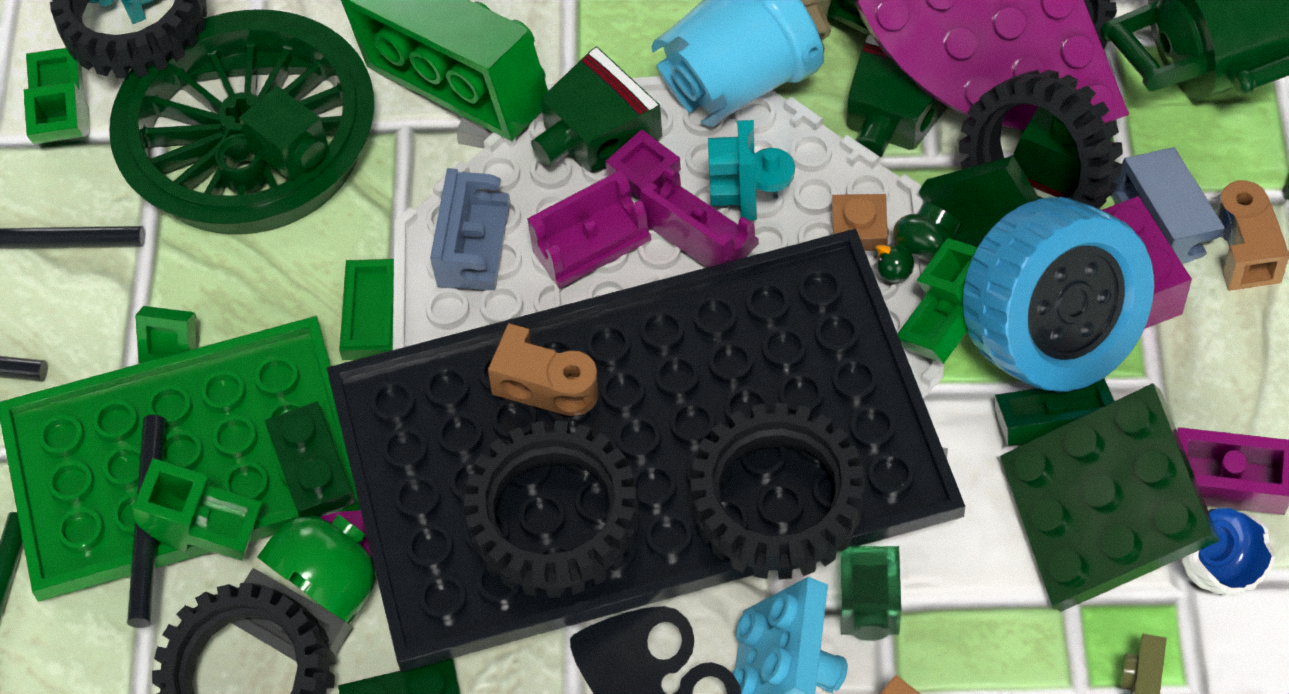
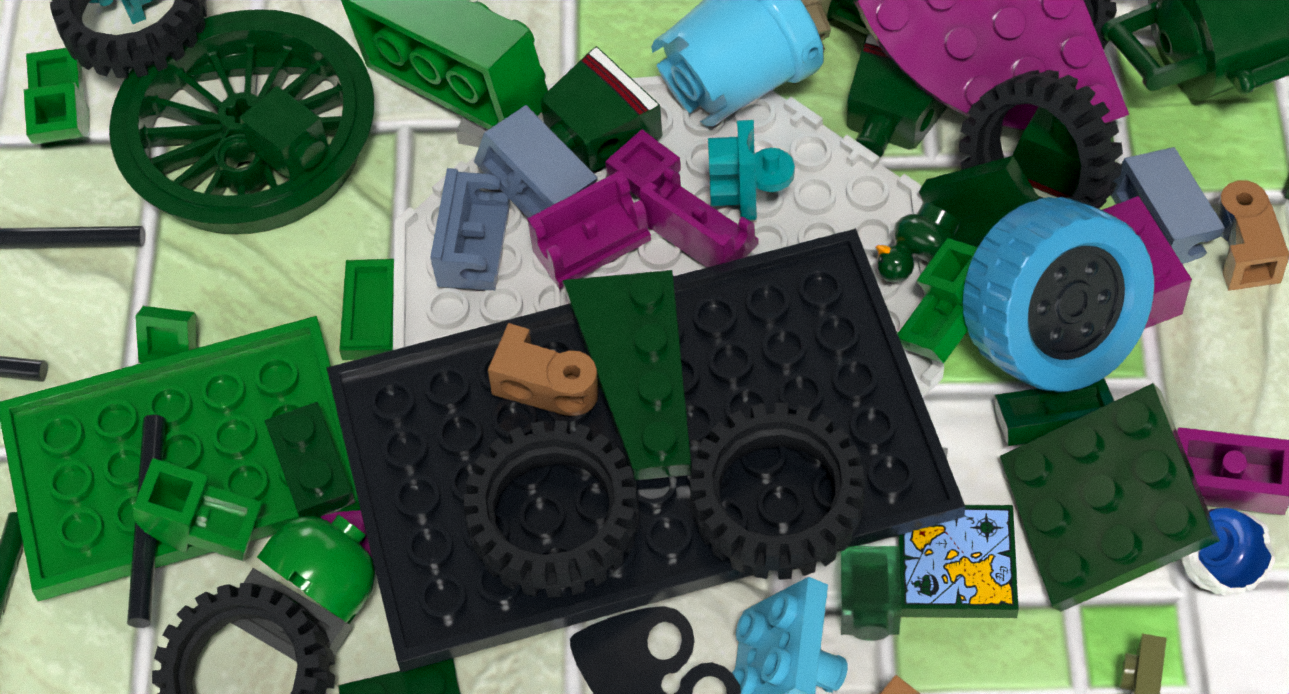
medium nougat plate [832,194,888,251] -> none
none -> sand blue hinge [474,105,598,218]
none -> dark green wing [562,270,691,480]
none -> tile [898,505,1019,618]

